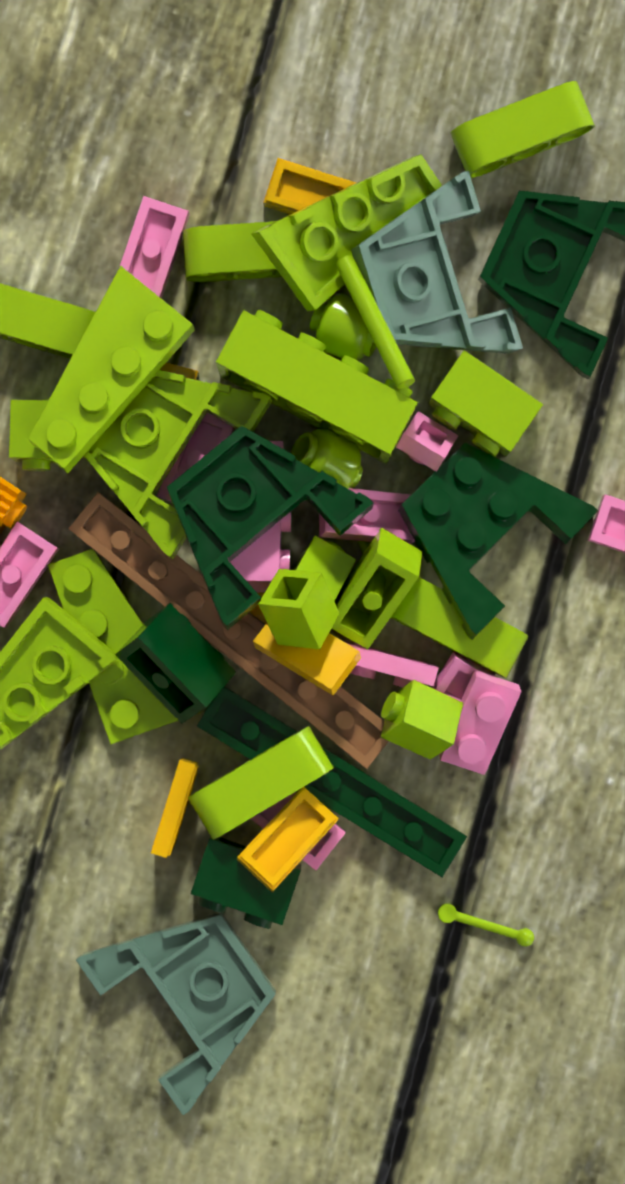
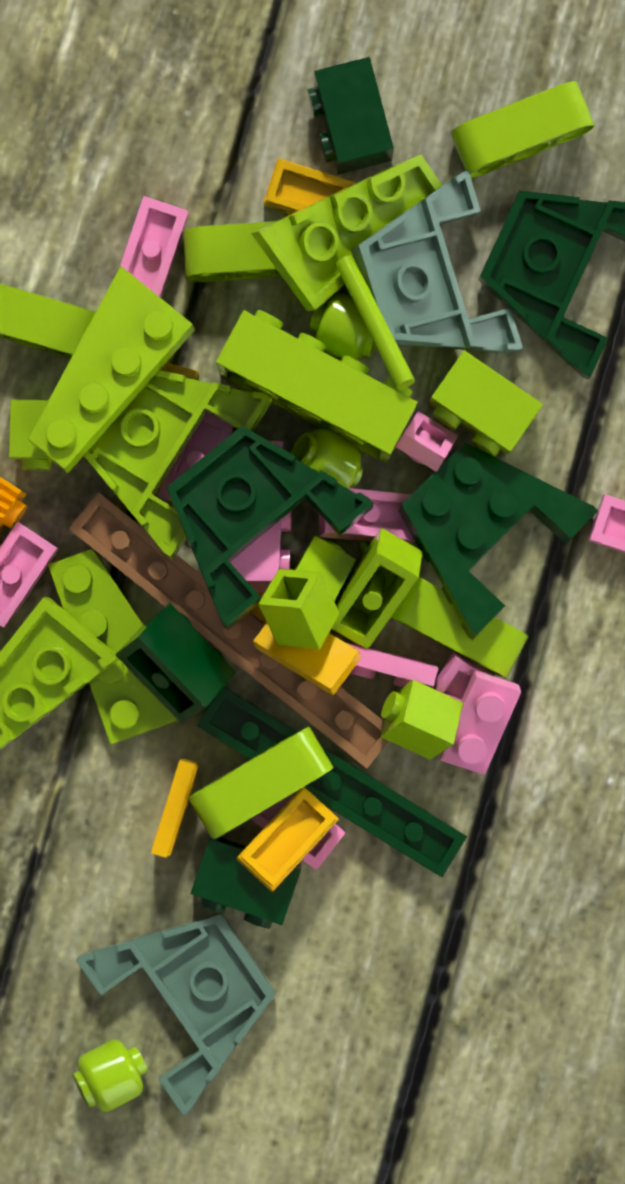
lime hinge [438,903,535,947] -> none
none -> lime head [72,1039,148,1113]
none -> dark green brick [307,57,394,175]

